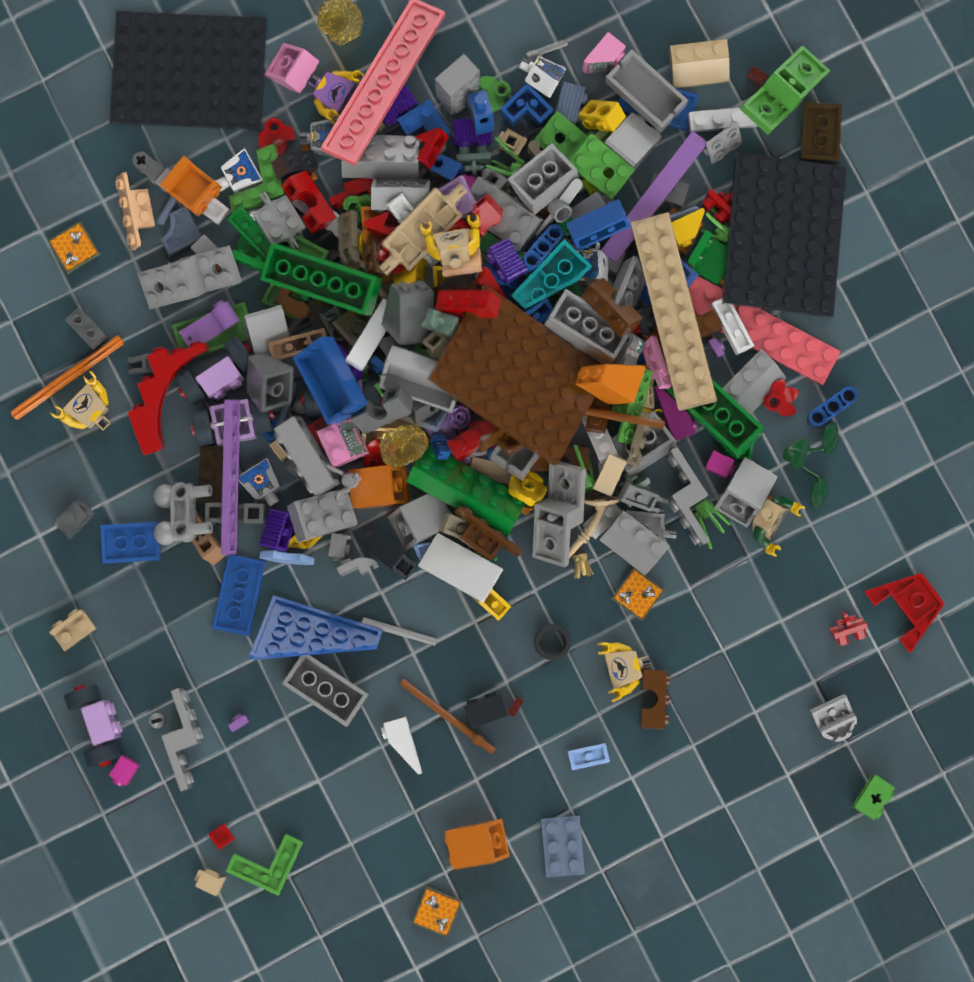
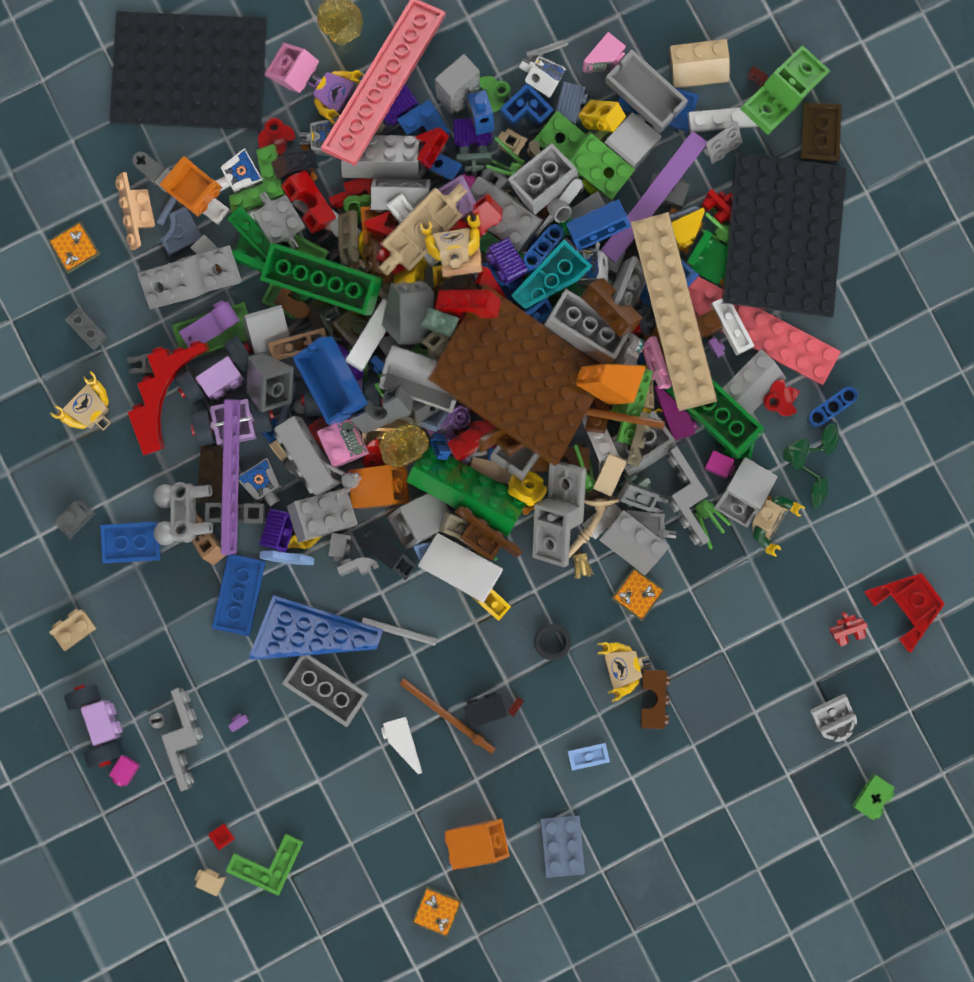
orange axle [11,336,124,420] -> none

